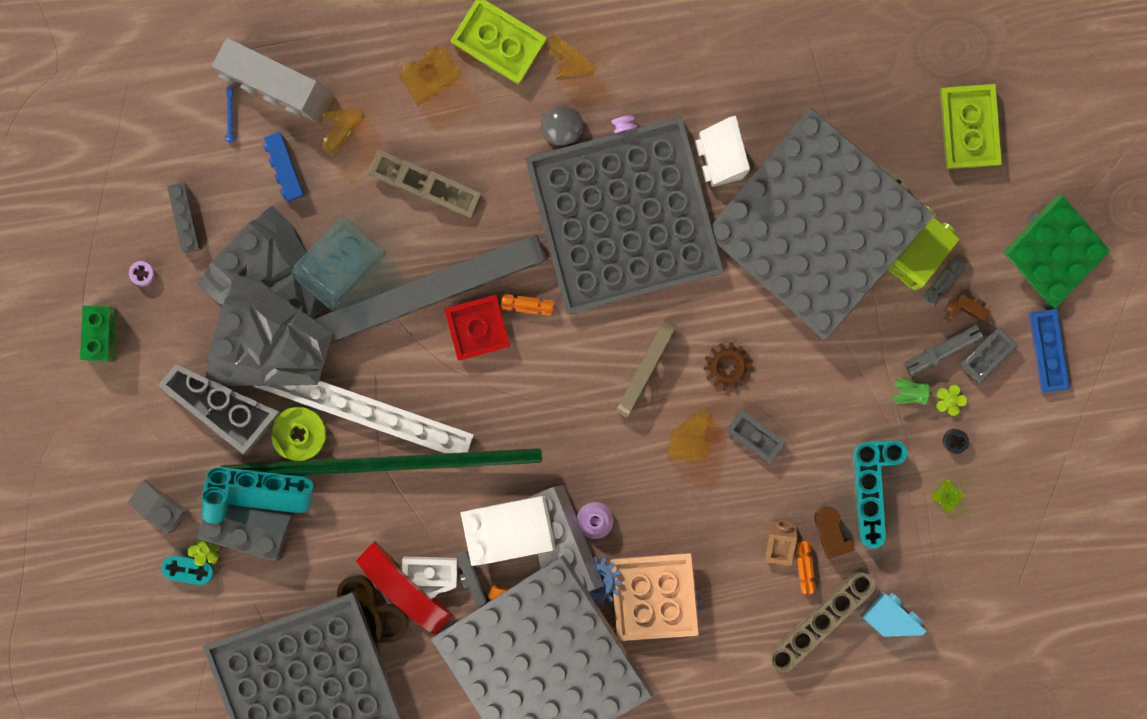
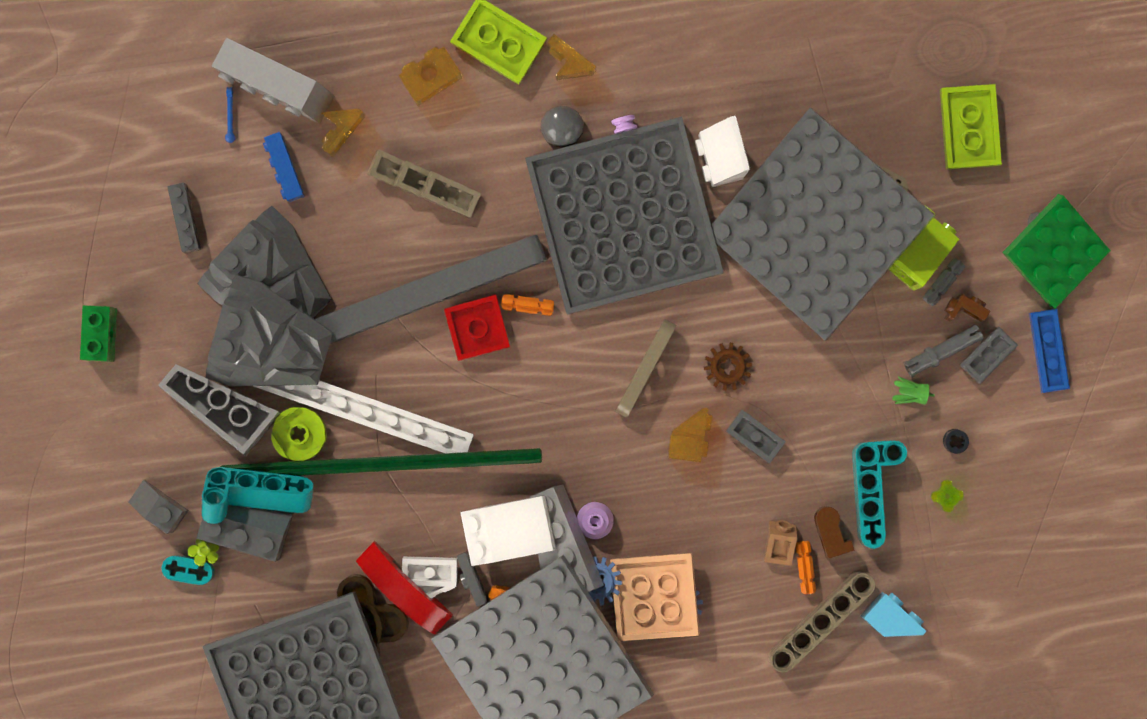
lavender bush [129,261,155,287] -> none
clear light blue brick [291,216,386,311] -> none
lime plant [936,385,967,416] -> none

